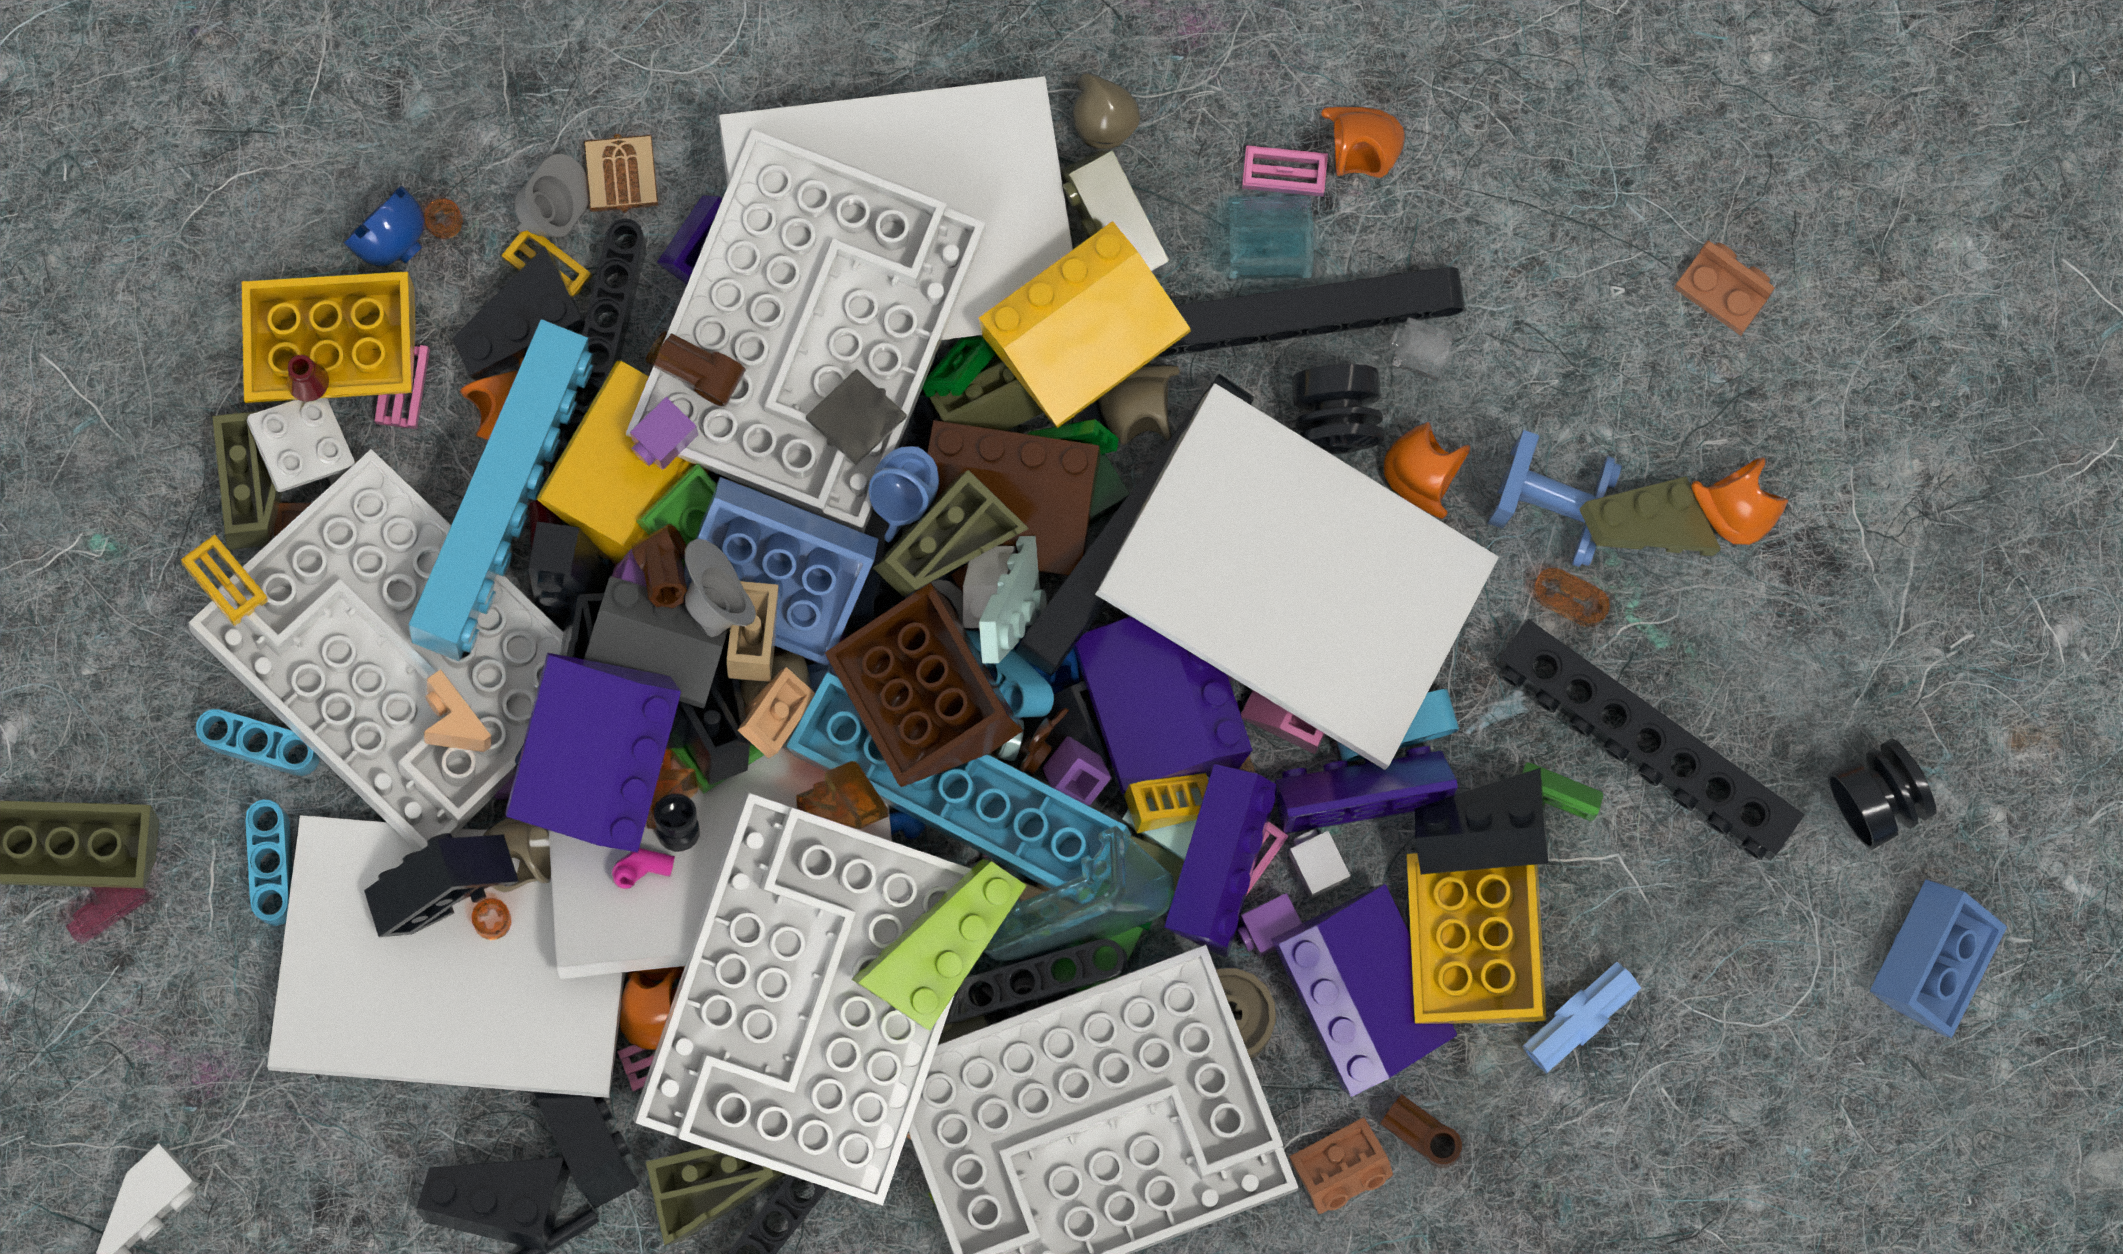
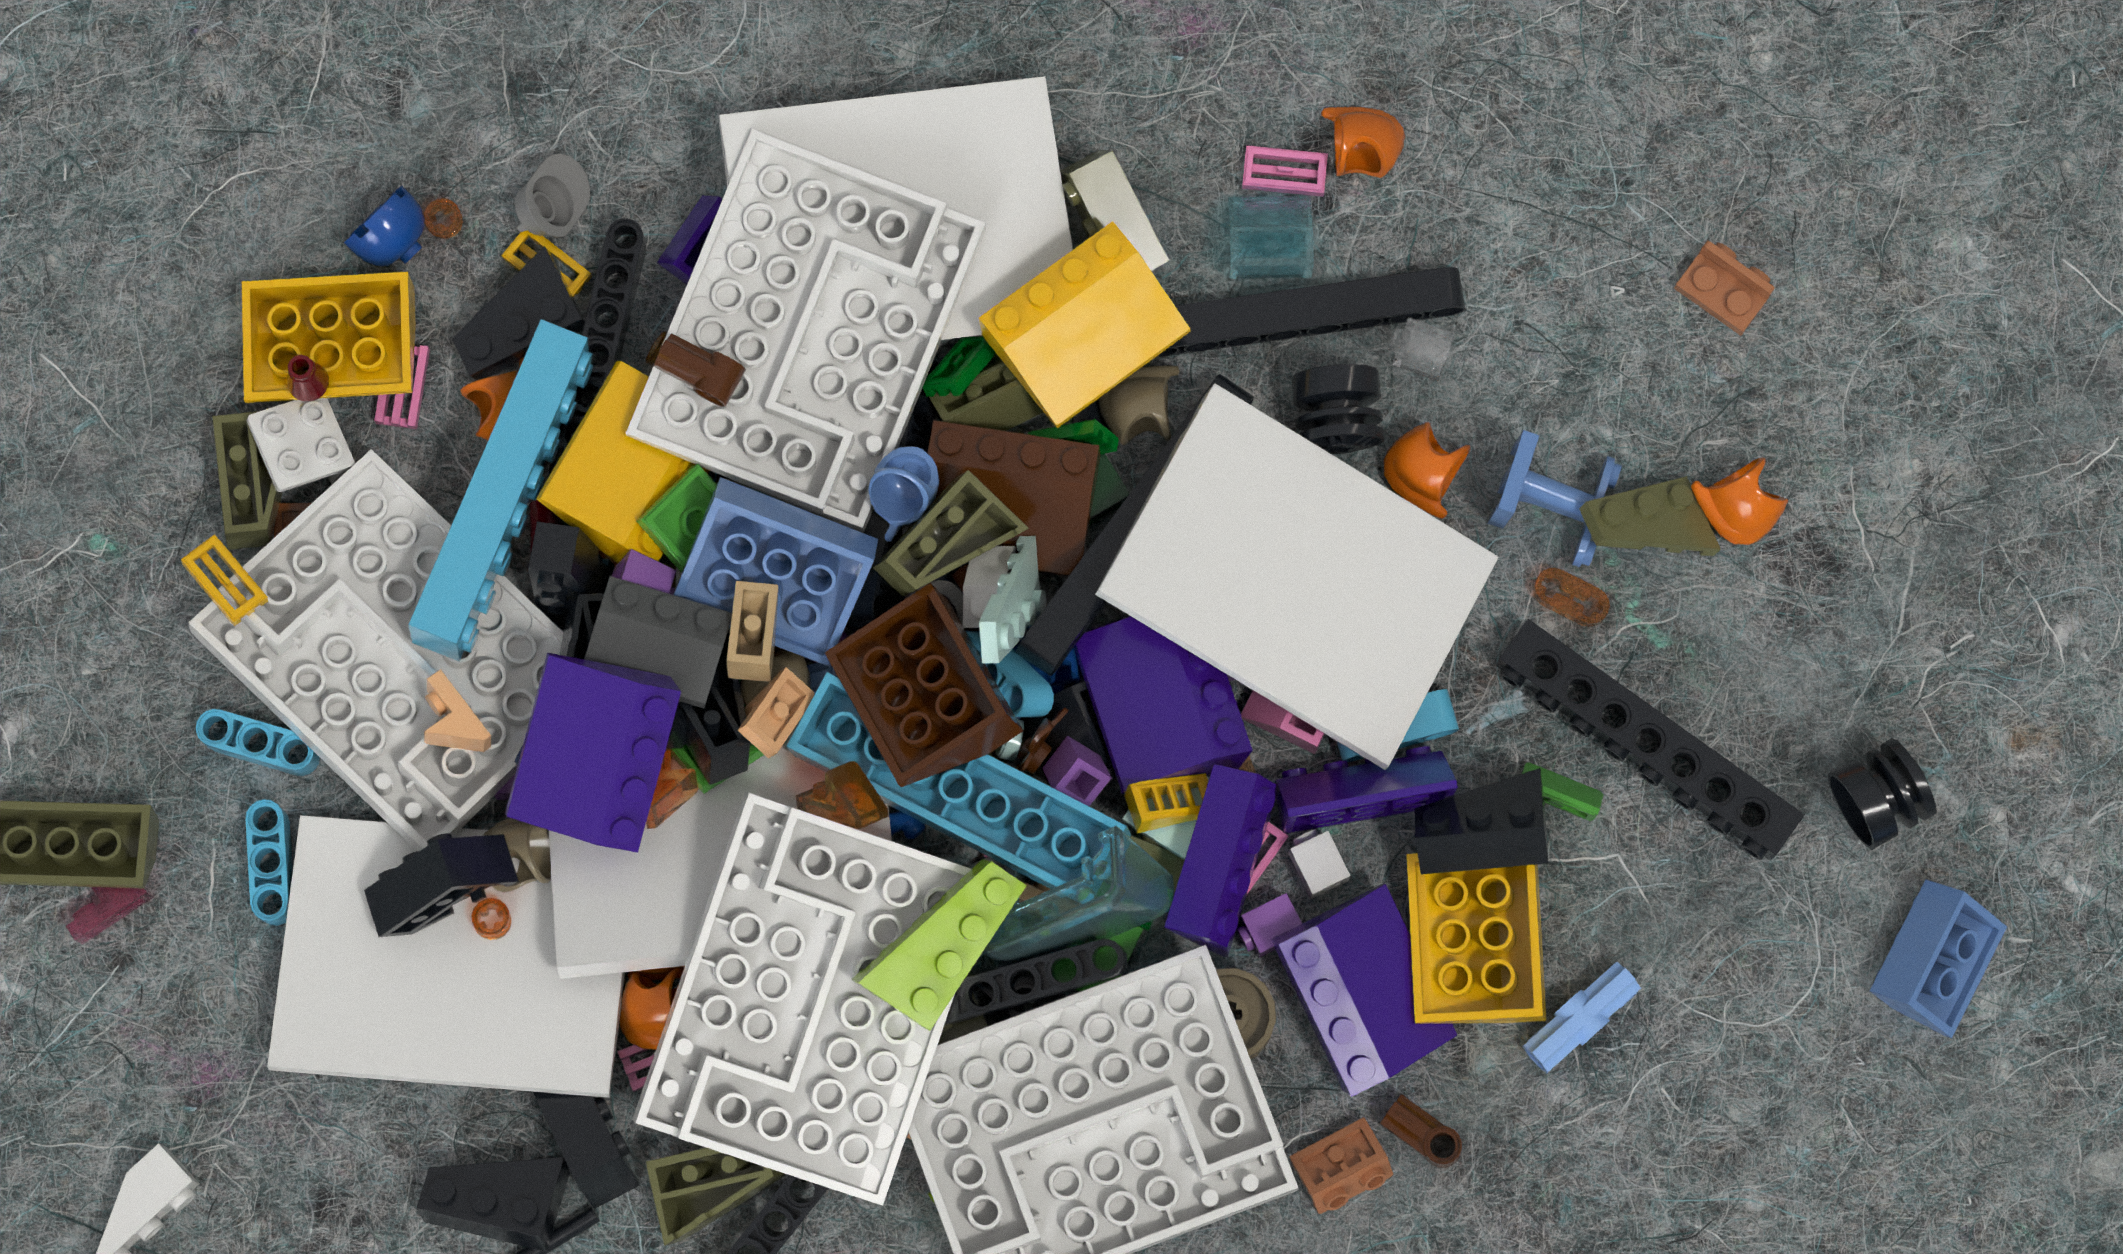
piece [584,134,658,213] -> none
dark pink arm [612,848,675,889] -> none
medium lavender brick [630,397,698,470] -> none
reddish brown piece [632,524,687,609] -> none
black wheel [654,794,700,852] -> none
light grey piece [685,539,756,637] -> none
clear smoke piece [805,369,907,465] -> none
dark tan piece [1073,74,1140,150] -> none

